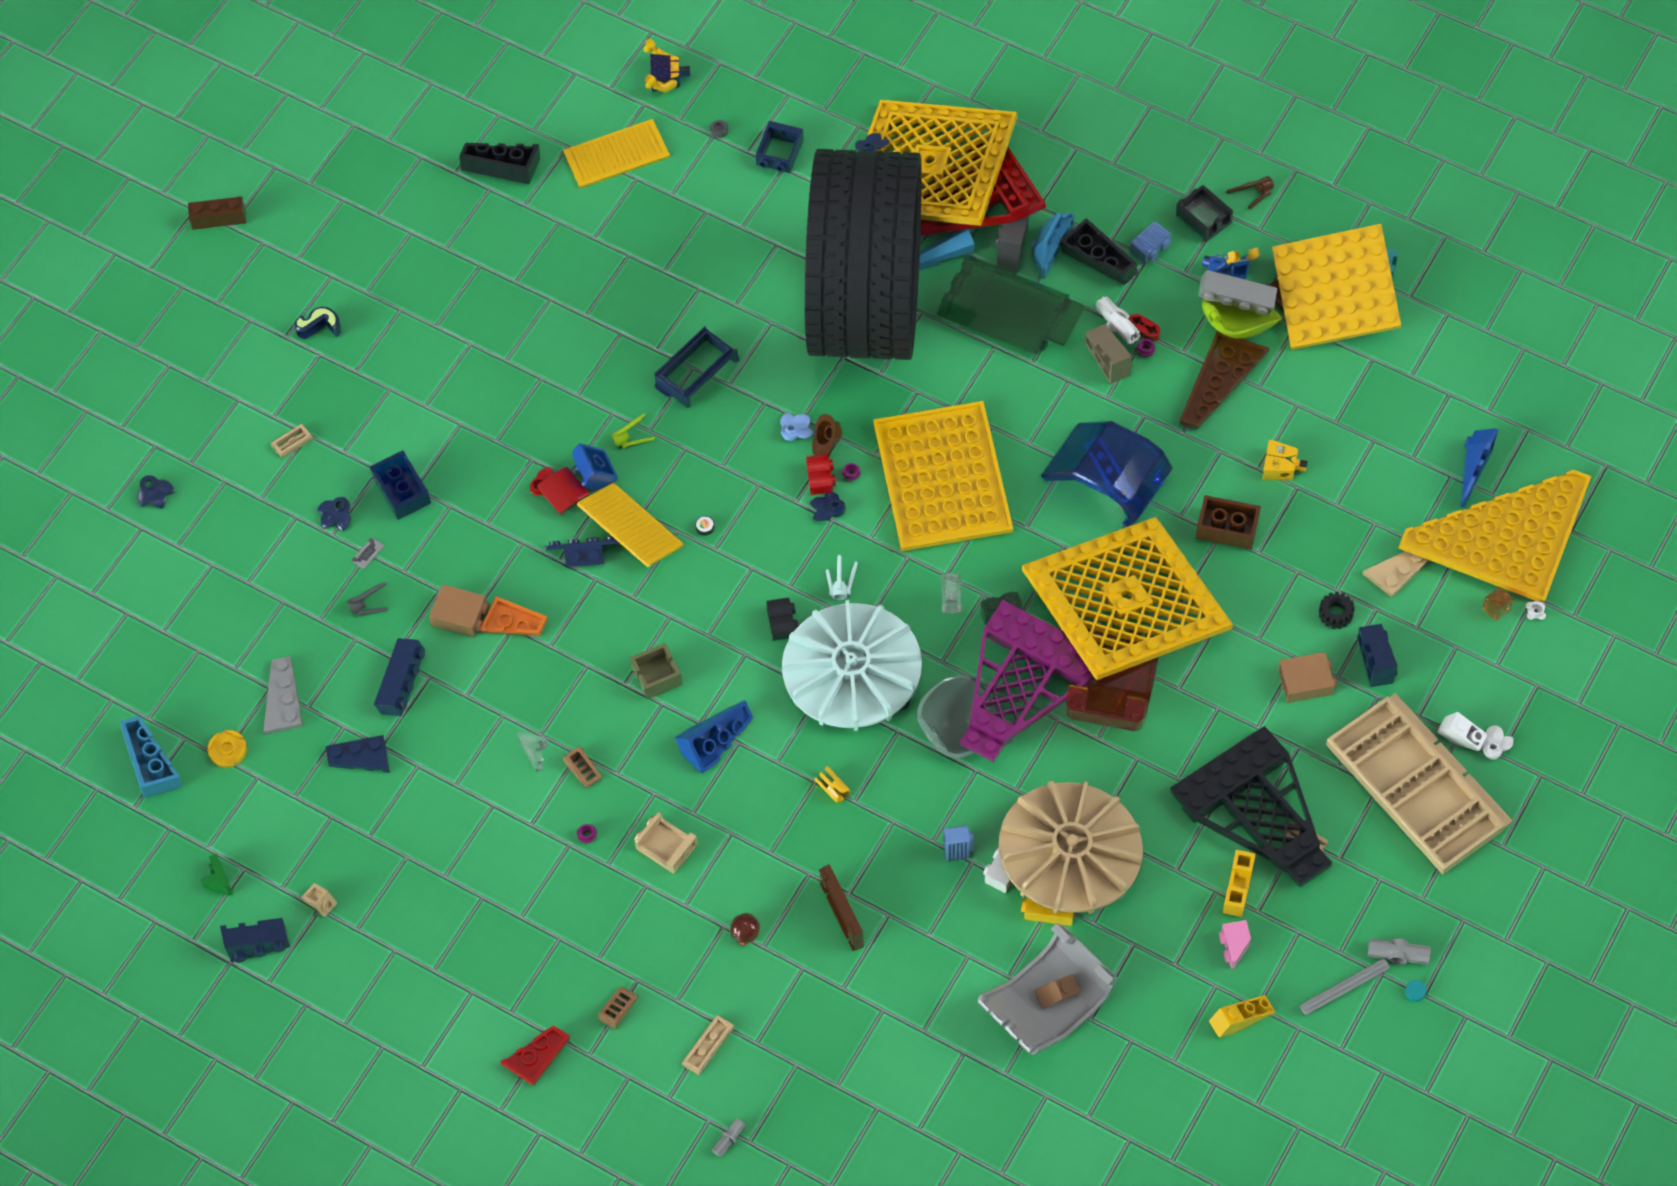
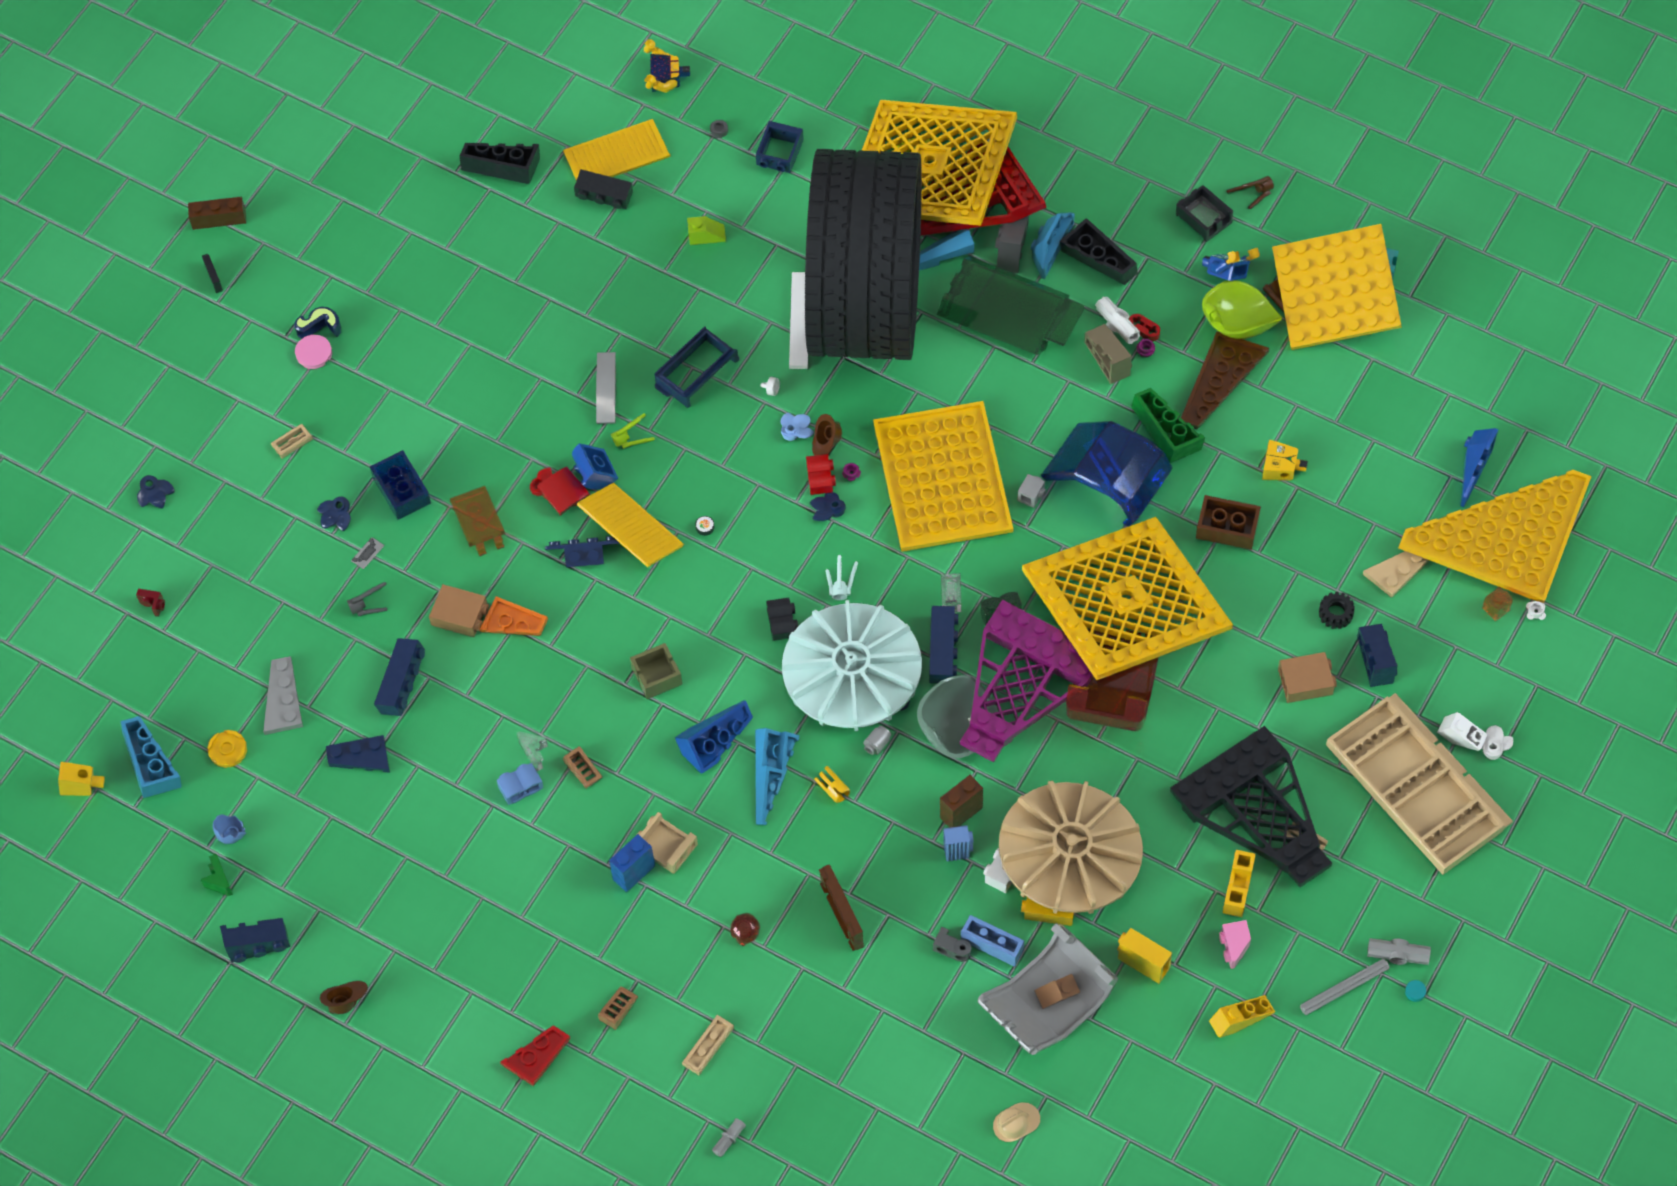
tan bracket [301,883,337,917] -> none
magenta plate [577,824,597,843] -> none
dark blue plate [855,133,890,151] -> none
medium blue brick [1130,221,1171,264] -> none
light grey brick [1198,270,1277,315] -> none
none -> yellow torso [58,762,105,796]
none -> dark red bracket [136,588,165,617]
none -> black tile [202,254,223,293]
none -> medium blue hair [213,814,246,844]
none -> bright pink tile [295,335,332,369]
none -> reddish brown piece [320,981,368,1014]
none -> clear orange tile [450,486,505,556]
none -> medium blue brick [497,763,543,805]
none -> black brick [574,169,633,210]
none -> light grey slope [596,352,616,424]
none -> blue brick [609,834,655,892]
none -> lime slope [687,216,726,245]
none -> dark azure wedge [755,728,799,825]
none -> white tile [760,377,780,396]
none -> white tile [789,272,808,369]
none -> light grey brick [863,726,891,755]
none -> dark blue brick [929,606,959,683]
none -> dark grey leg [933,927,971,962]
none -> reddish brown brick [940,775,983,828]
none -> medium blue brick [961,915,1024,967]
none -> tan piece [993,1102,1040,1142]
none -> light grey brick [1017,474,1046,508]
none -> yellow brick [1117,928,1172,984]
none -> green wedge [1131,388,1205,463]

